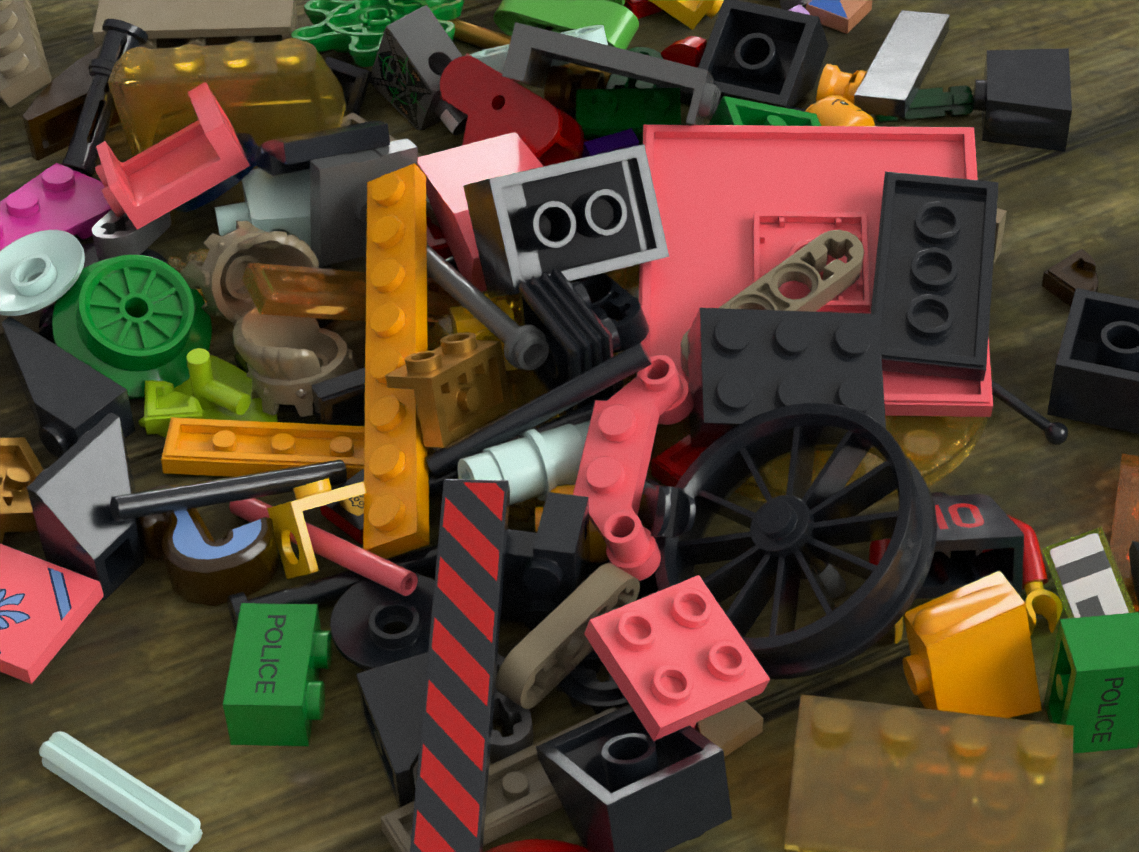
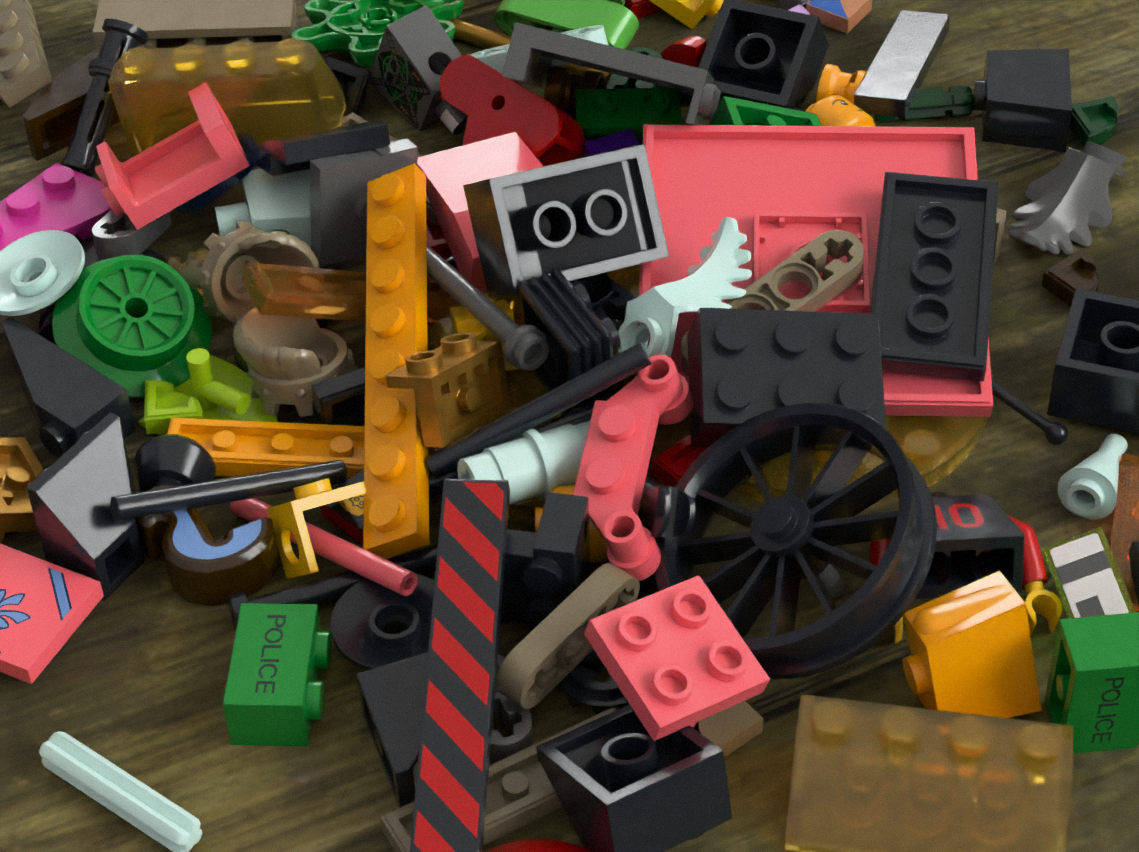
none -> black cone [134,434,216,492]
none -> light aqua plant [618,217,752,357]
none -> dark grey plant [1008,141,1126,256]
none -> light aqua cone [1058,434,1128,520]
none -> dark green tile [1070,96,1118,147]

